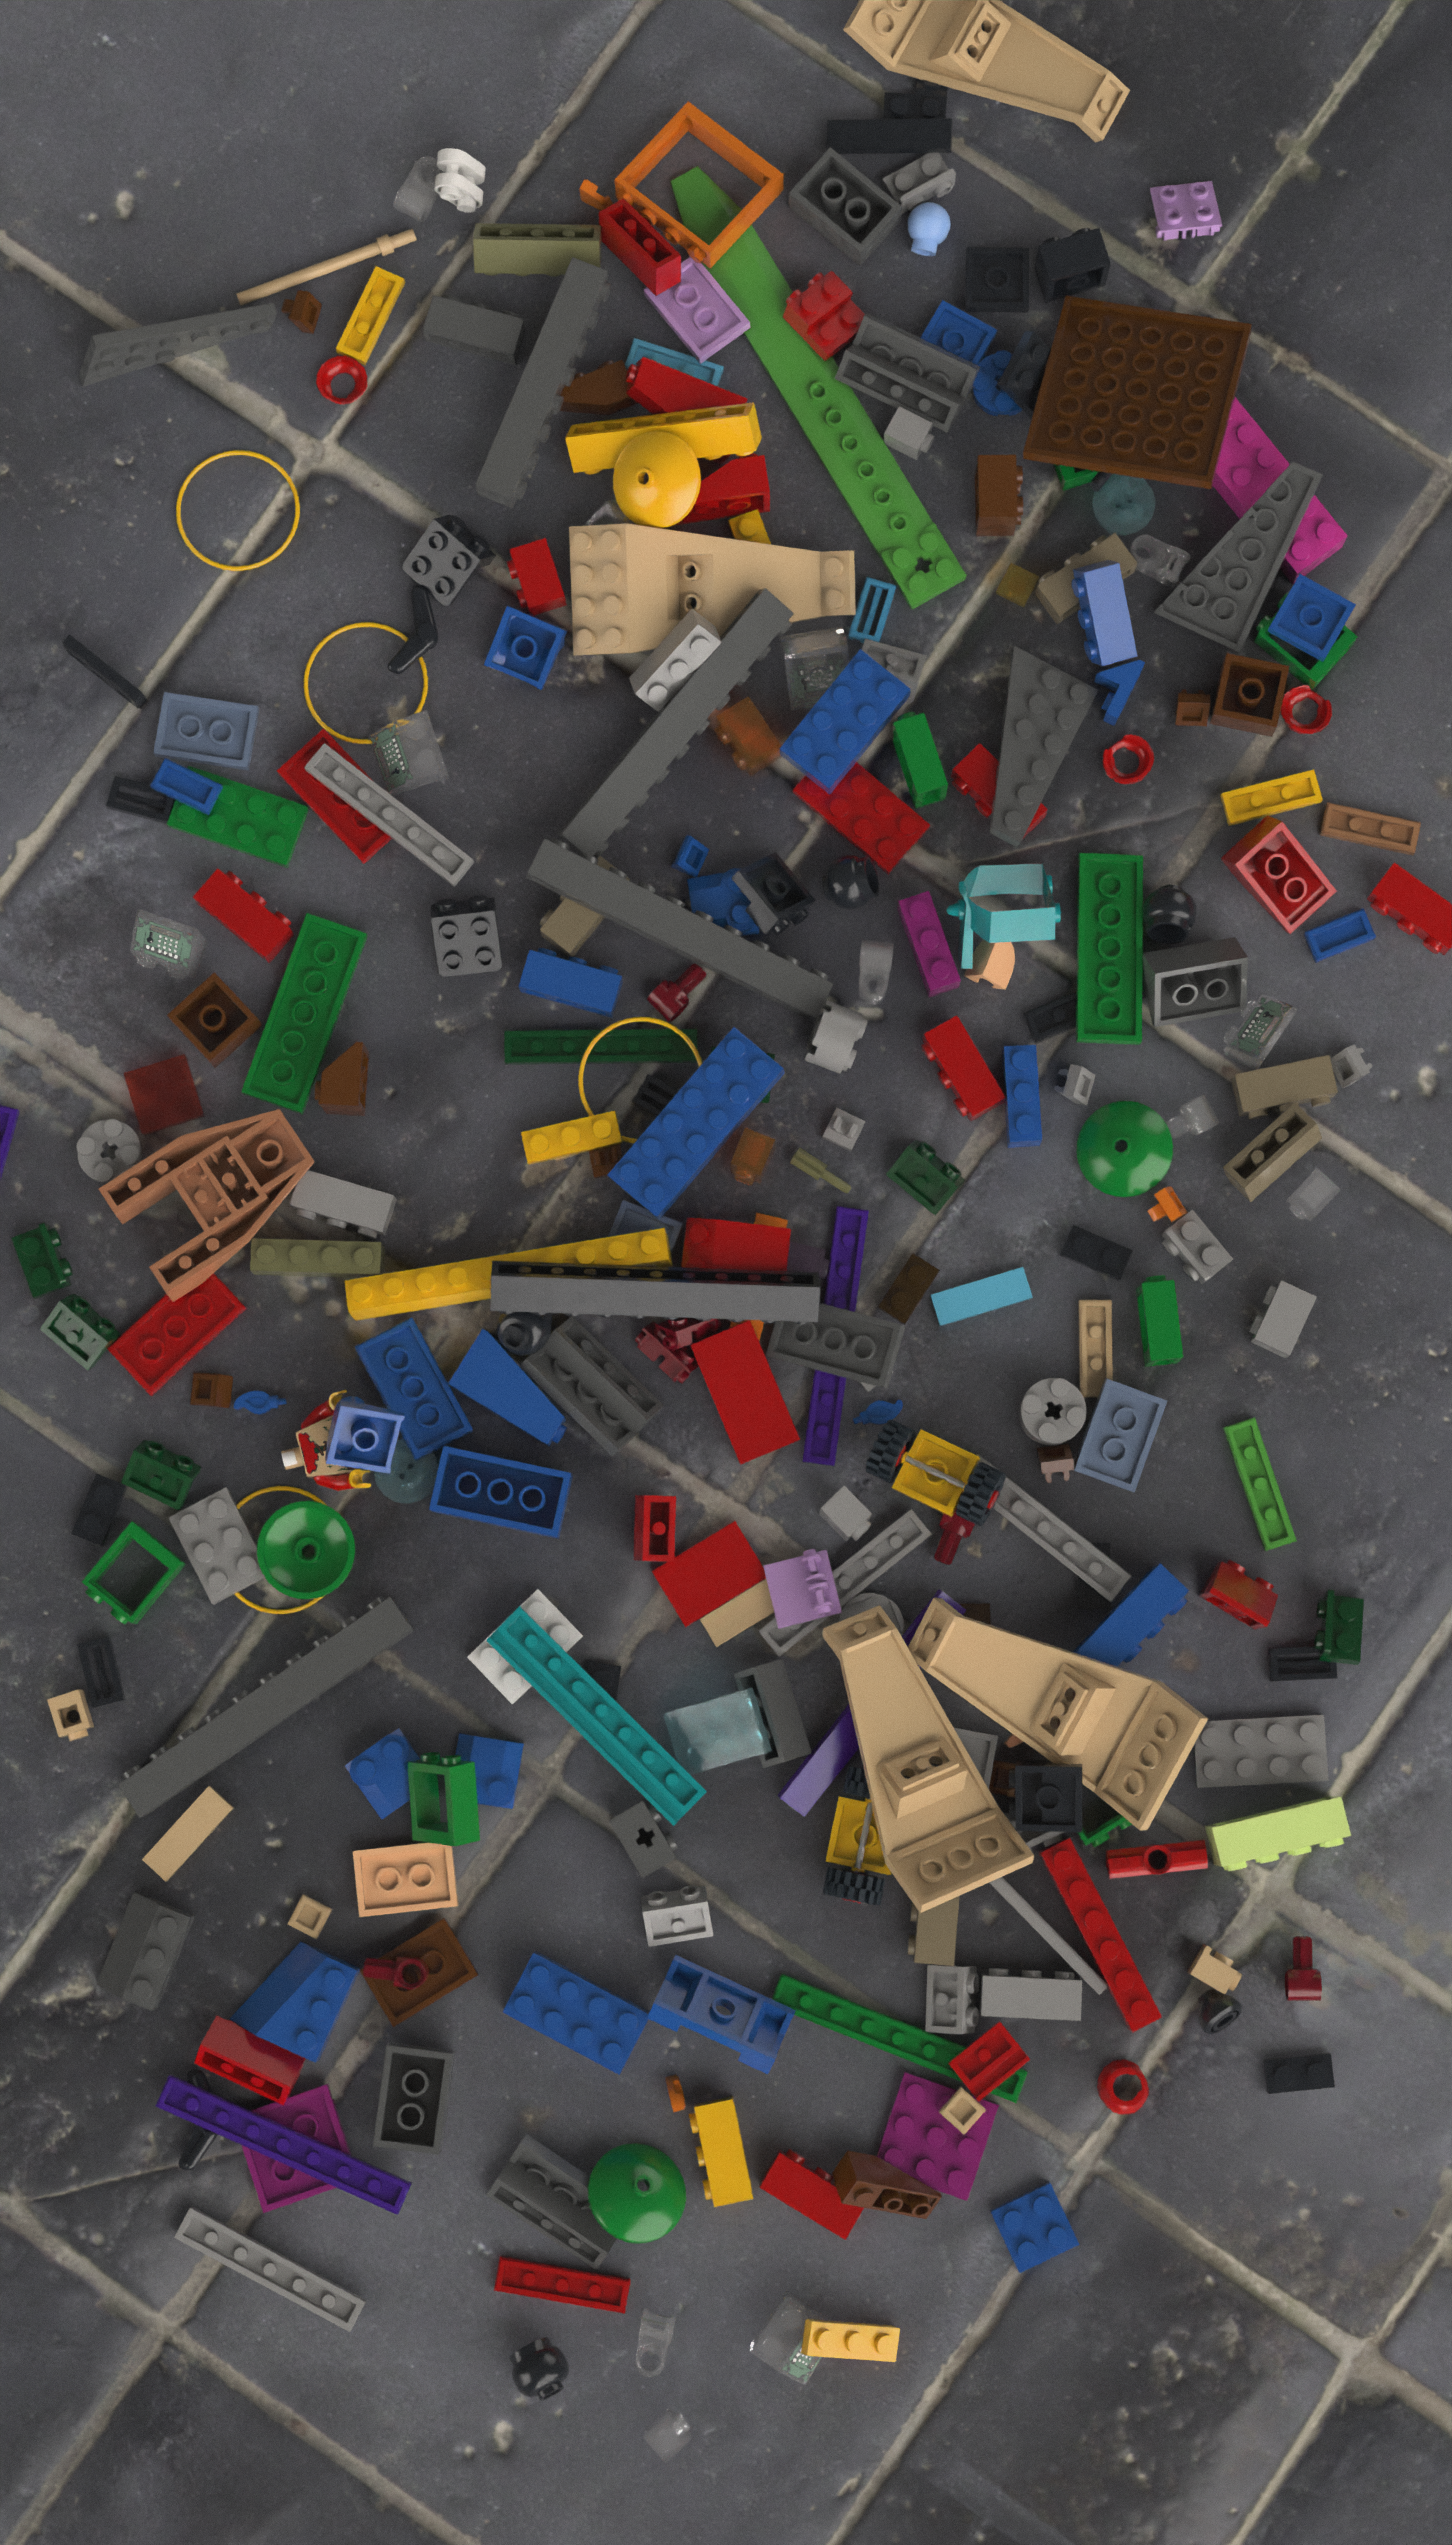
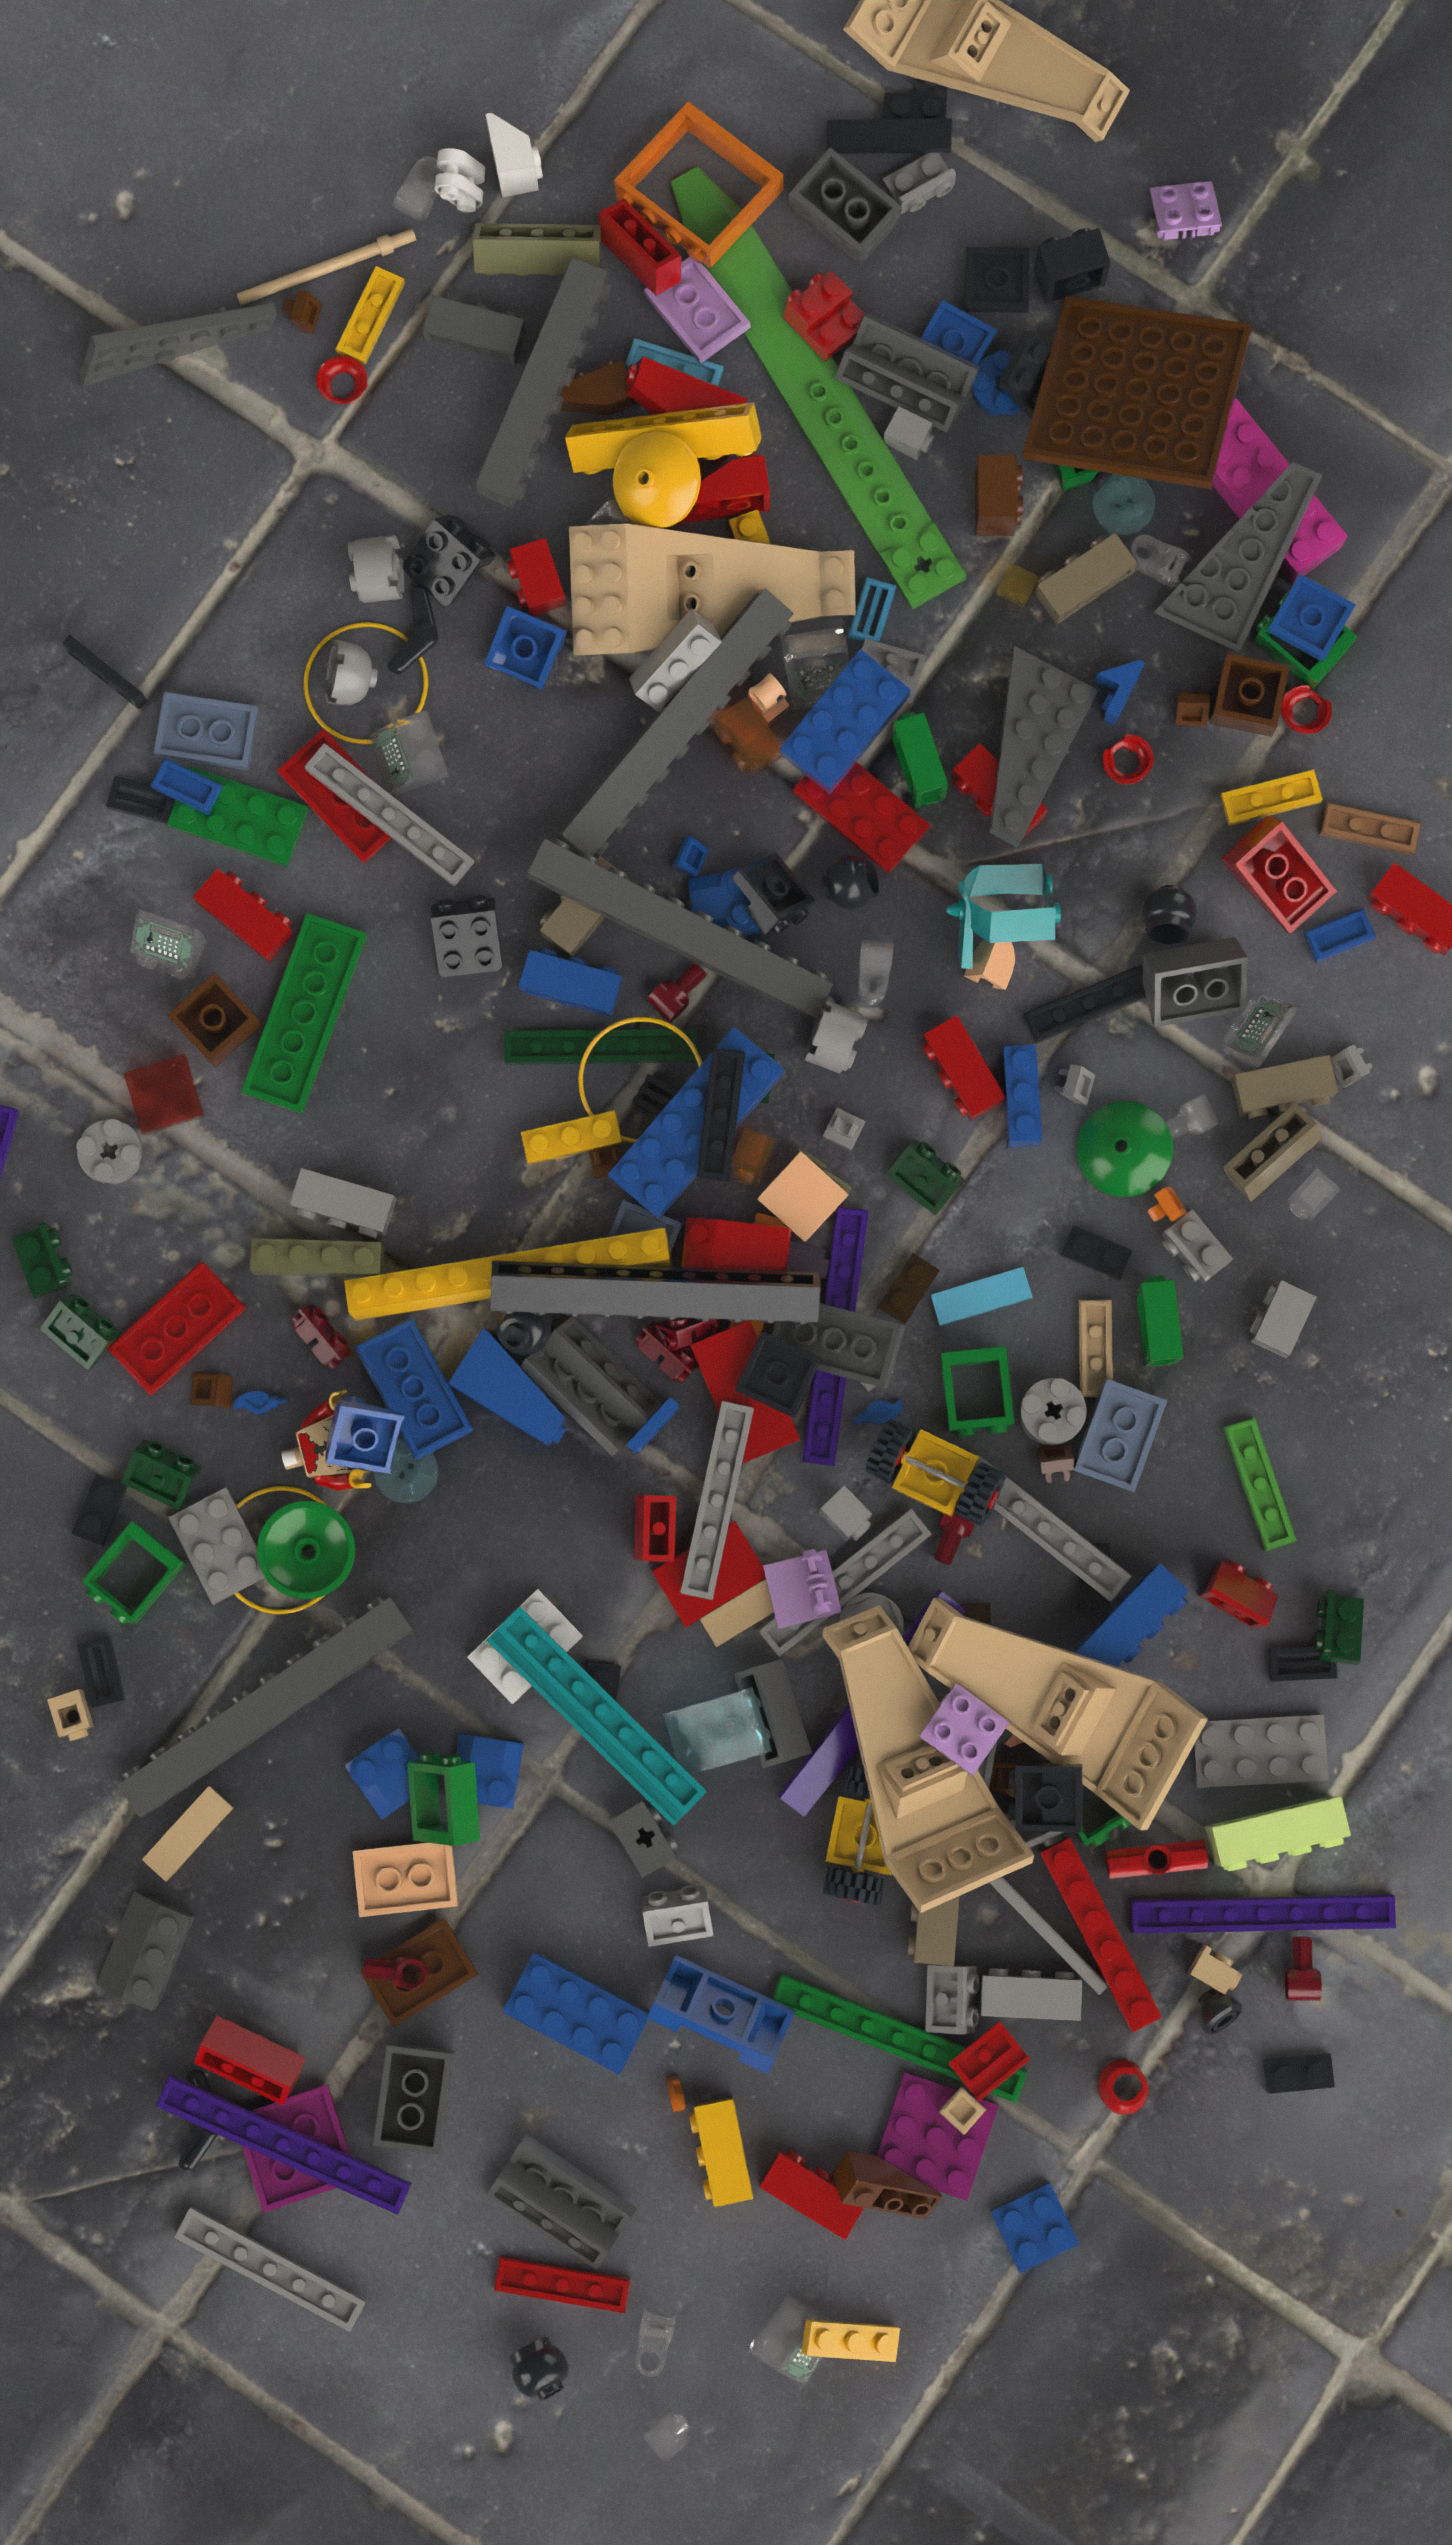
nougat wedge [99,1109,314,1302] -> none
yellow piece [176,450,300,571] -> none
blue wedge [230,1941,361,2063] -> none
tan tile [287,1894,333,1939] -> none
reddish brown slope [315,1042,369,1116] -> none
blue brick [429,1446,573,1539] -> none
orange tile [579,179,613,211] -> none
green dish [587,2143,686,2244] -> none
magenta brick [897,891,961,998] -> none
light blue piece [908,202,951,256] -> none
brick [1072,560,1137,666] -> none
green plate [1076,853,1143,1045] -> none
none -> dark red hinge [291,1304,353,1370]
none -> light grey cylinder [325,640,377,705]
none -> light grey brick [348,535,405,603]
none -> white slope [486,113,543,198]
none -> blue tile [626,1397,679,1455]
none -> light grey plate [681,1401,754,1600]
none -> black tile [697,1048,746,1182]
none -> black plate [735,1331,822,1418]
none -> light nougat leg [748,673,790,726]
none -> light nougat tile [757,1151,849,1243]
none -> lavender hinge [919,1683,1010,1776]
none -> green window [940,1346,1015,1438]
none -> dark purple tile [1130,1895,1396,1934]

